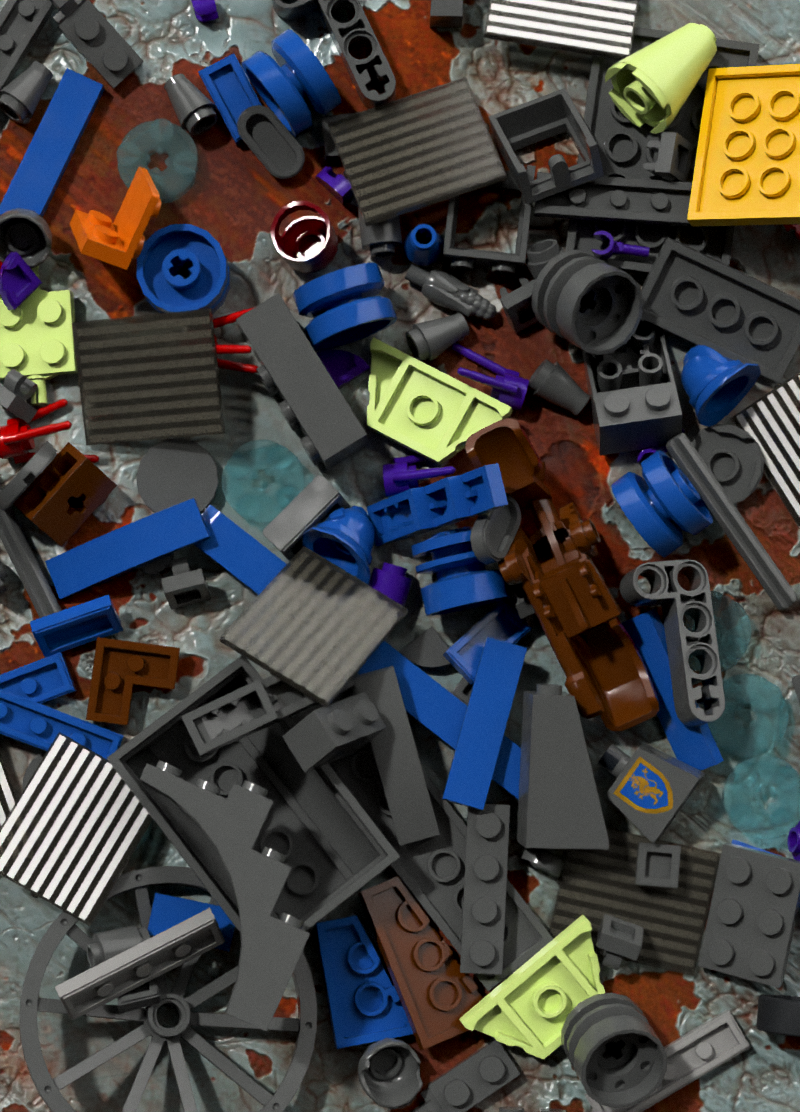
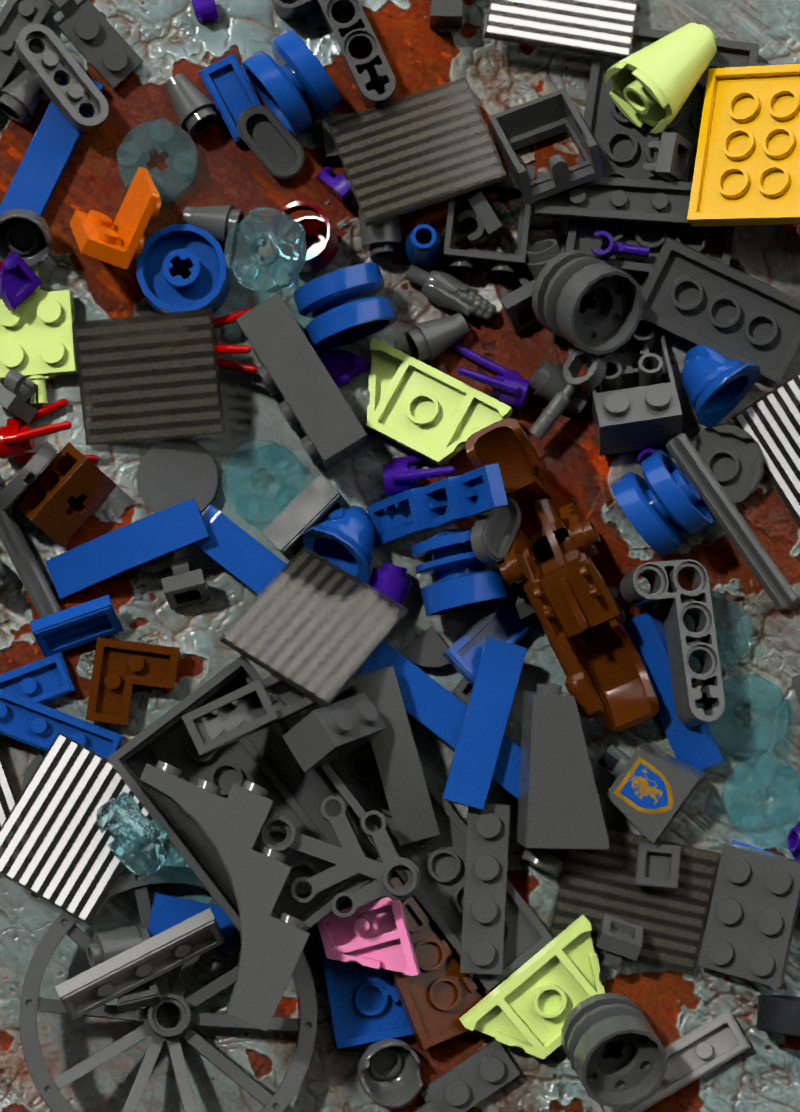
none -> dark grey plate [15,23,109,133]
none -> clear light blue plate [97,792,168,877]
none -> dark grey cone [182,204,245,245]
none -> clear light blue plate [224,207,307,293]
none -> dark grey plant [260,795,421,918]
none -> bright pink wing [317,897,420,976]
none -> dark grey tile [456,191,509,242]
none -> dark grey piece [528,348,607,440]

